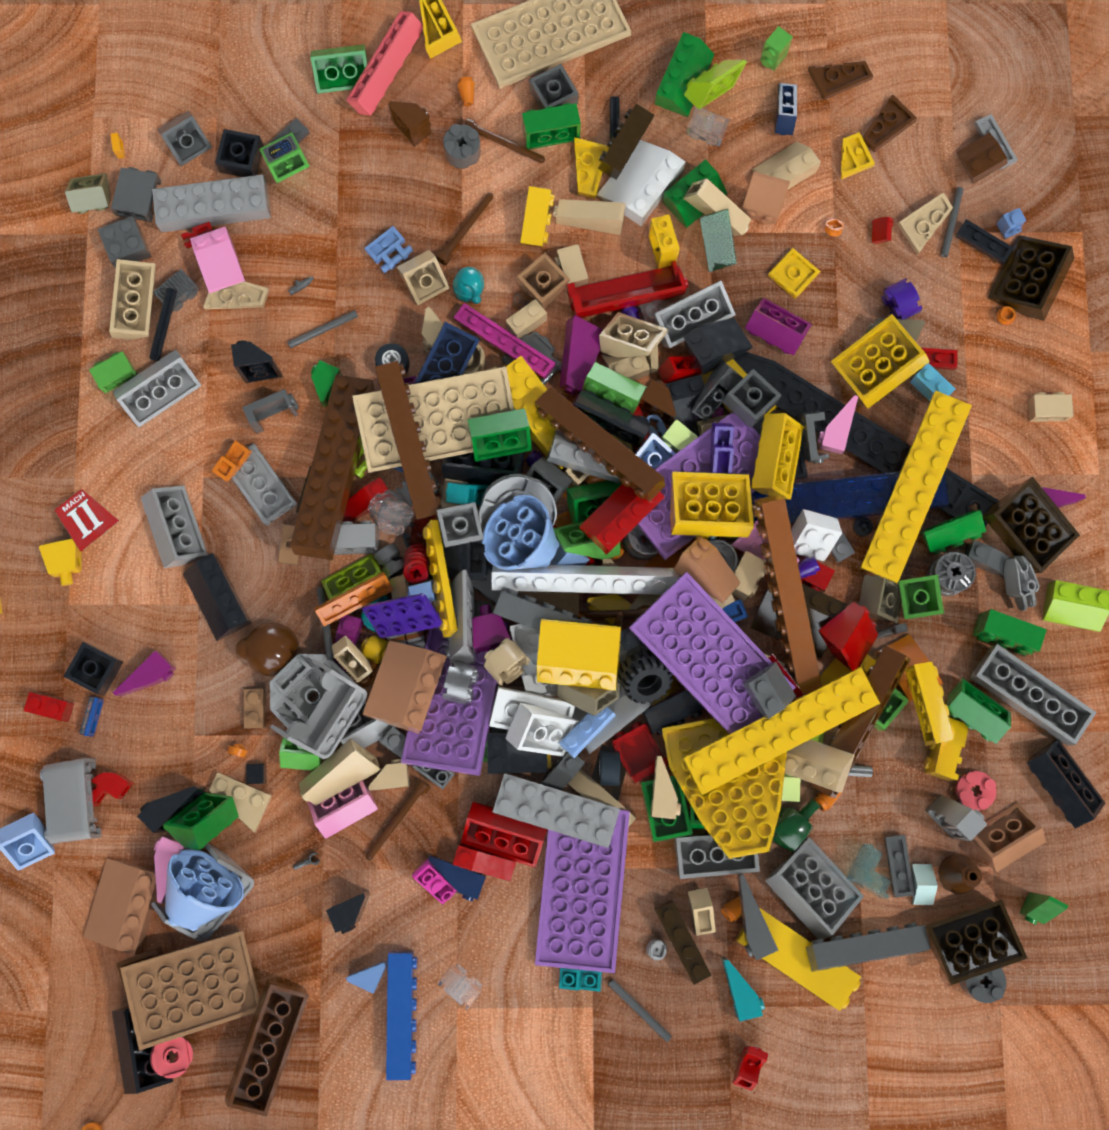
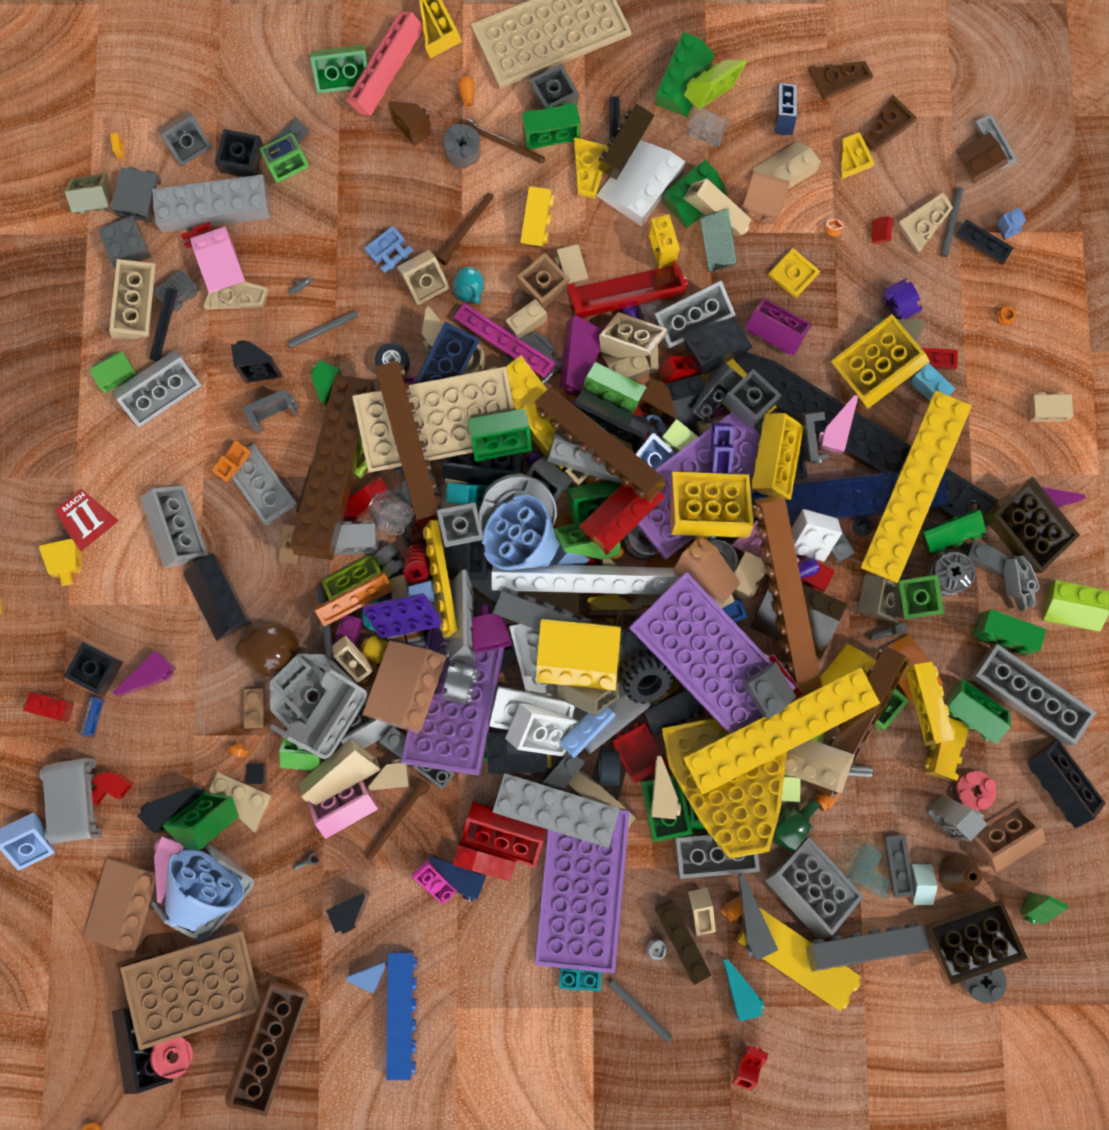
clear brick [437,963,483,1010] -> none
tan brick [484,638,530,686] -> none
tan slope [553,199,626,235] -> none
bright green brick [760,26,793,71] -> none
red slope [818,602,878,672] -> none
dark brown slope [988,235,1075,321] -> none

